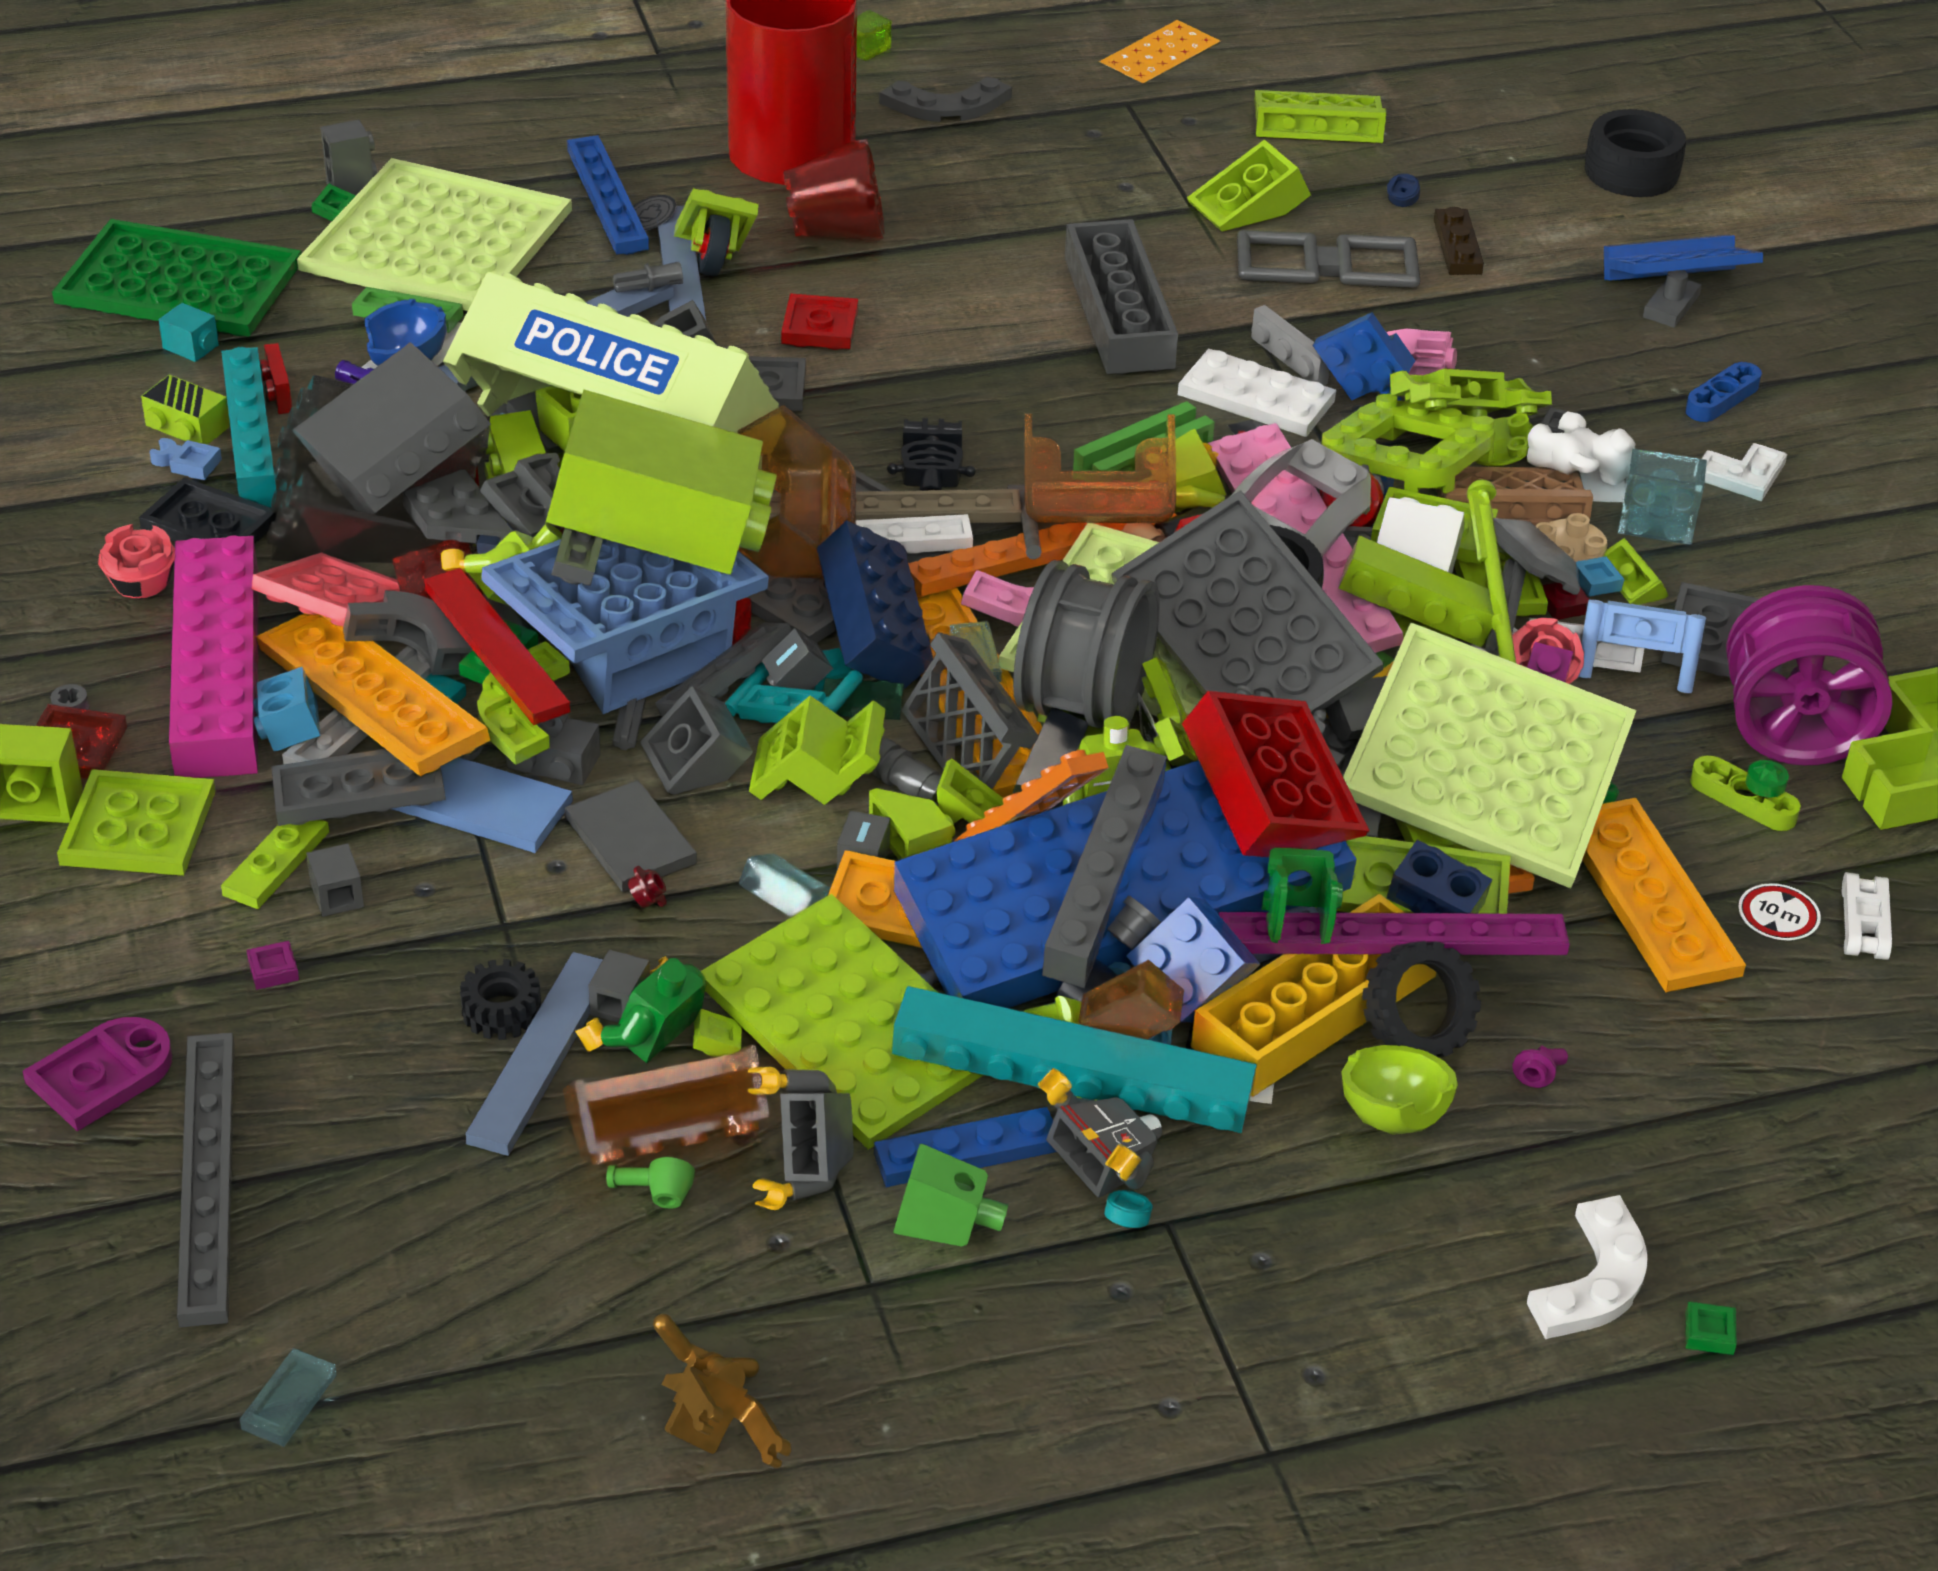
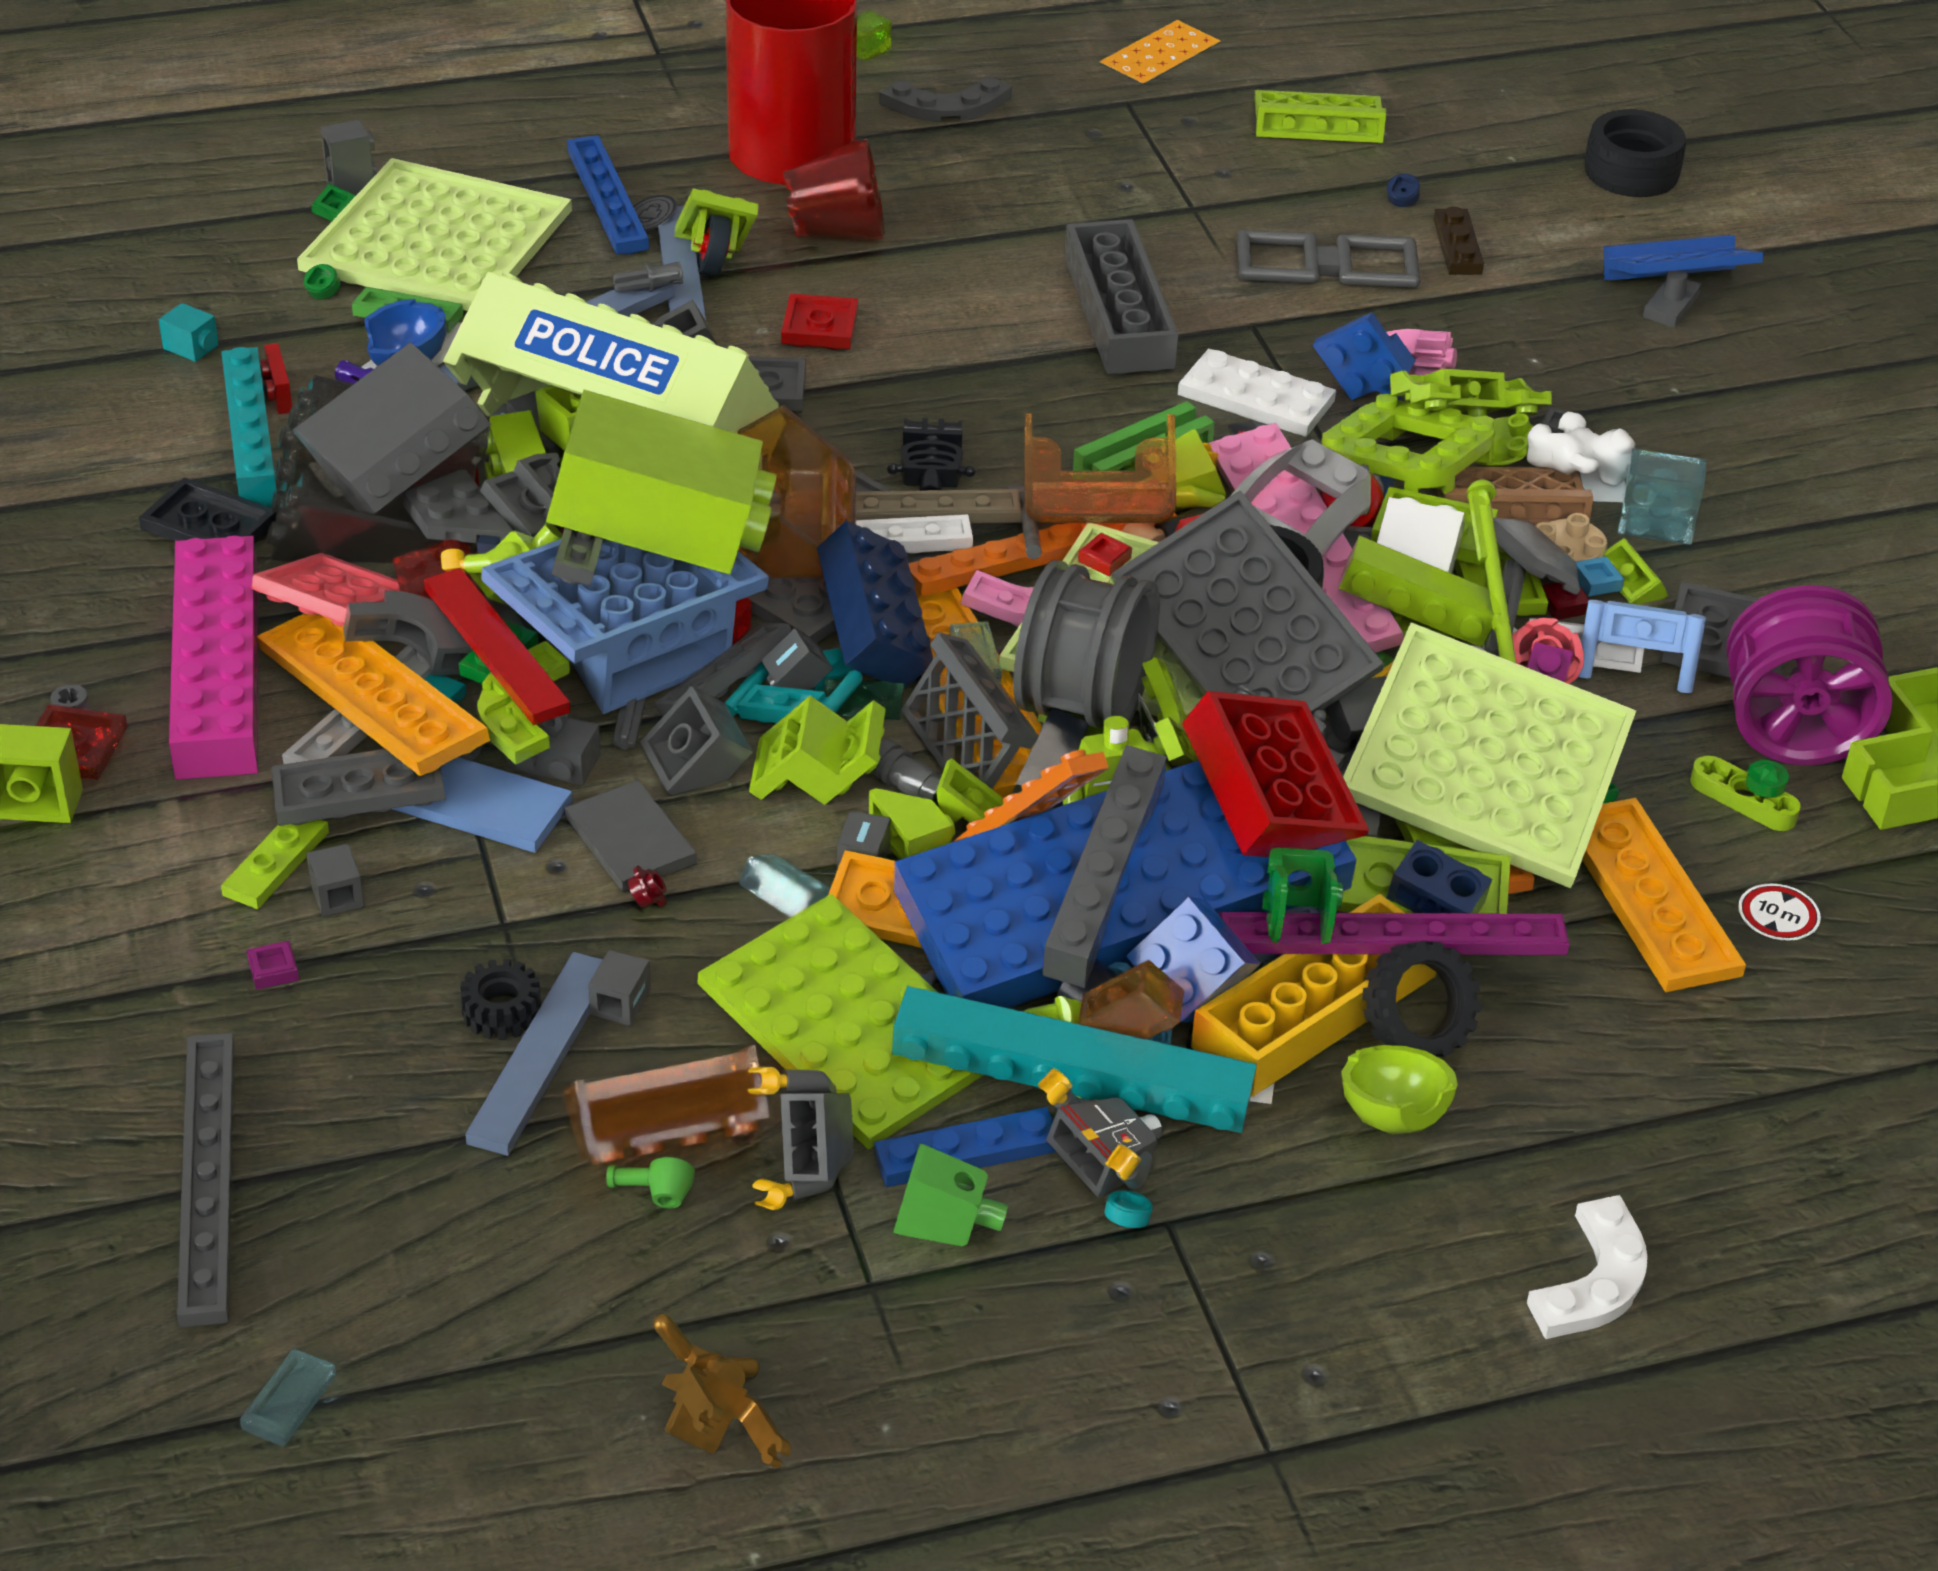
magenta plate [22,1017,172,1132] -> none
green plate [52,219,302,337] -> none
lime plate [57,769,216,876] -> none
coral cone [98,524,175,598] -> none
lime brick [141,375,230,445] -> none
medium blue plate [149,438,222,480] -> none
dark azure brick [254,666,320,752] -> none
green torso [575,956,707,1063] -> none
lime plate [693,1009,742,1062] -> none
dark grey piece [1107,895,1161,950] -> none
lime slope [1187,139,1311,232] -> none
light grey plate [1251,305,1329,386] -> none
magenta plate [1512,1045,1568,1088] -> none
blue beam [1685,362,1762,422] -> none
green tile [1685,1301,1737,1355] -> none
white tile [1693,443,1787,501] -> none
white plate [1842,872,1892,960] -> none
none -> green tile [304,264,341,300]
none -> red tile [1078,533,1132,577]

